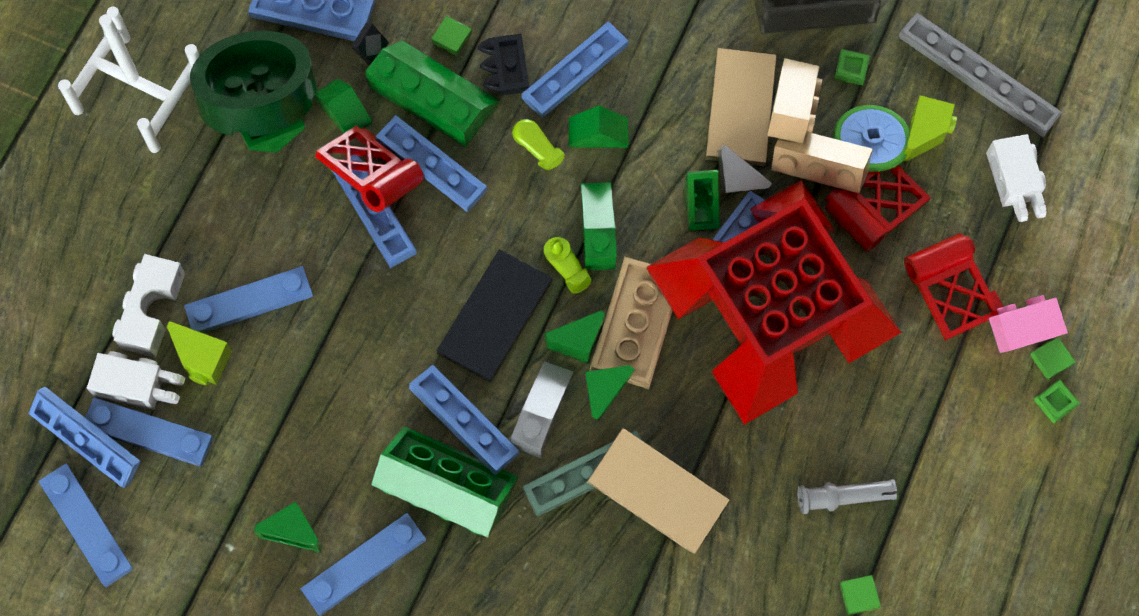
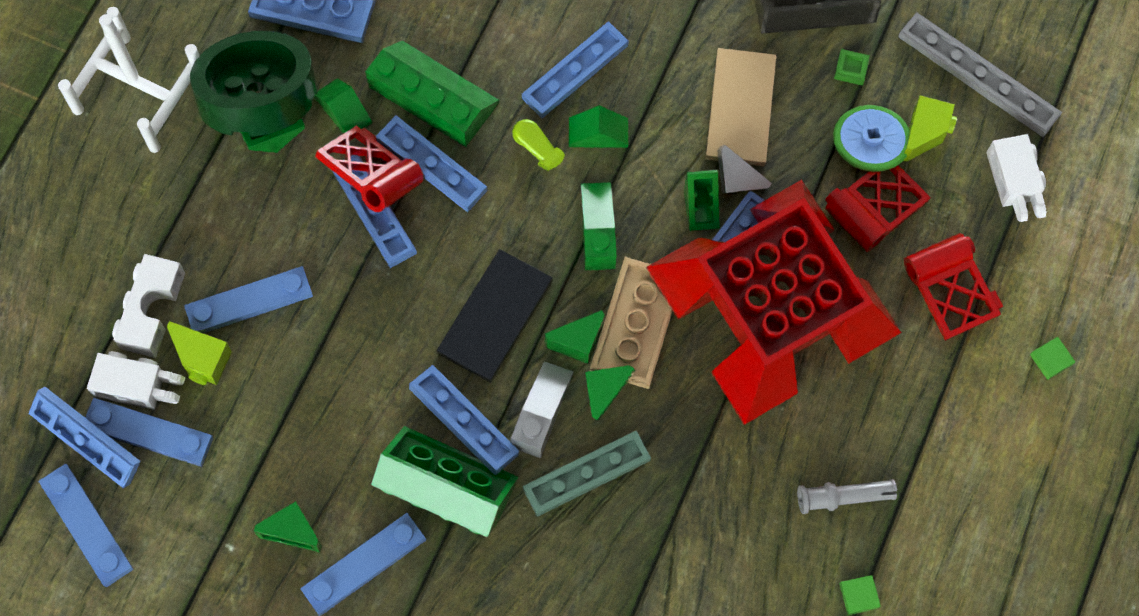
black tile [351,23,389,65] -> none
bright green tile [431,16,472,56] -> none
black plate [477,34,529,96] -> none
lime piece [544,237,592,294] -> none
tan tile [587,428,729,554] -> none
brick [767,58,822,144] -> none
tan brick [771,132,873,193] -> none
bright pink brick [989,295,1068,353] -> none
bright green tile [1034,379,1080,424] -> none

